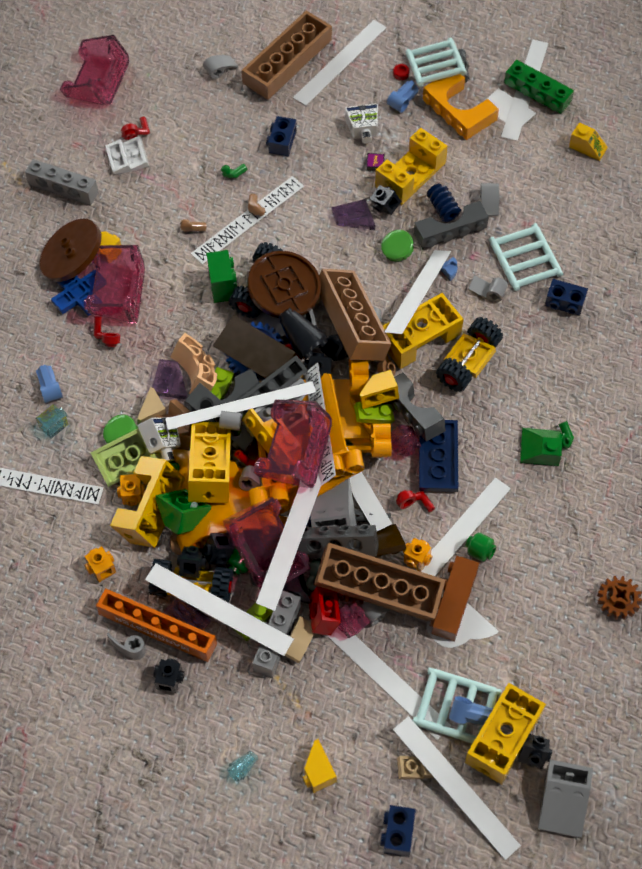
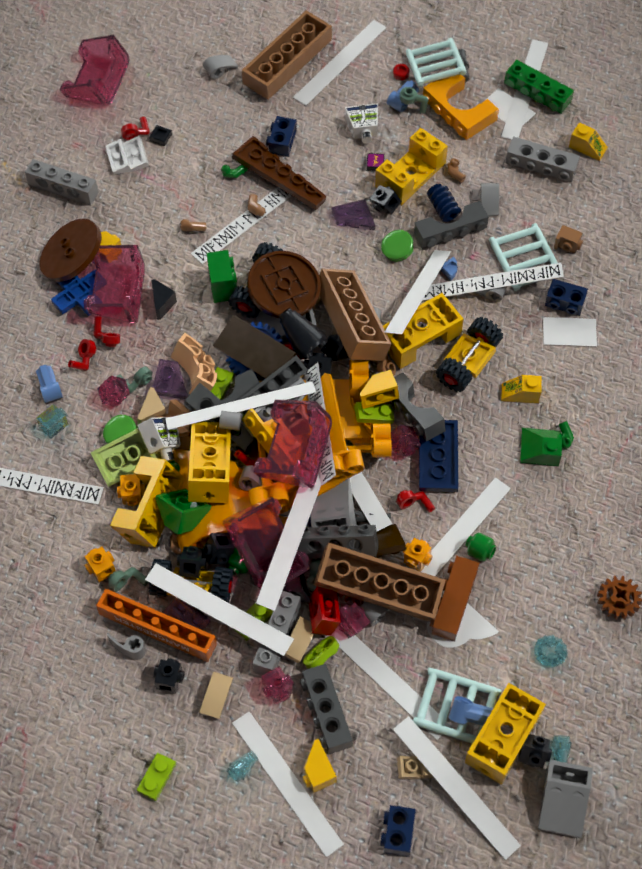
none -> red plate [68,339,96,371]
none -> clear pink brick [97,376,130,407]
none -> sand green plate [108,567,149,591]
none -> sand green plate [115,366,153,393]
none -> lime plate [137,752,177,801]
none -> black tile [149,125,172,146]
none -> black slope [151,279,177,320]
none -> tan slope [199,671,233,719]
none -> reddish brown wing [232,136,327,211]
none -> white sticker [232,711,344,857]
none -> clear pink brick [261,666,294,704]
none -> dark grey brick [300,664,353,754]
none -> lime plate [303,636,339,669]
none -> sand green plate [399,87,428,114]
none -> white sticker [422,263,564,301]
none -> medium nougat arm [448,158,466,183]
none -> yellow slope [501,375,542,404]
none -> light grey brick [505,136,580,182]
none -> clear light blue gear [534,635,568,667]
none -> white sticker [543,317,597,346]
none -> clear light blue cone [551,735,572,763]
none -> medium nougat brick [554,225,583,253]

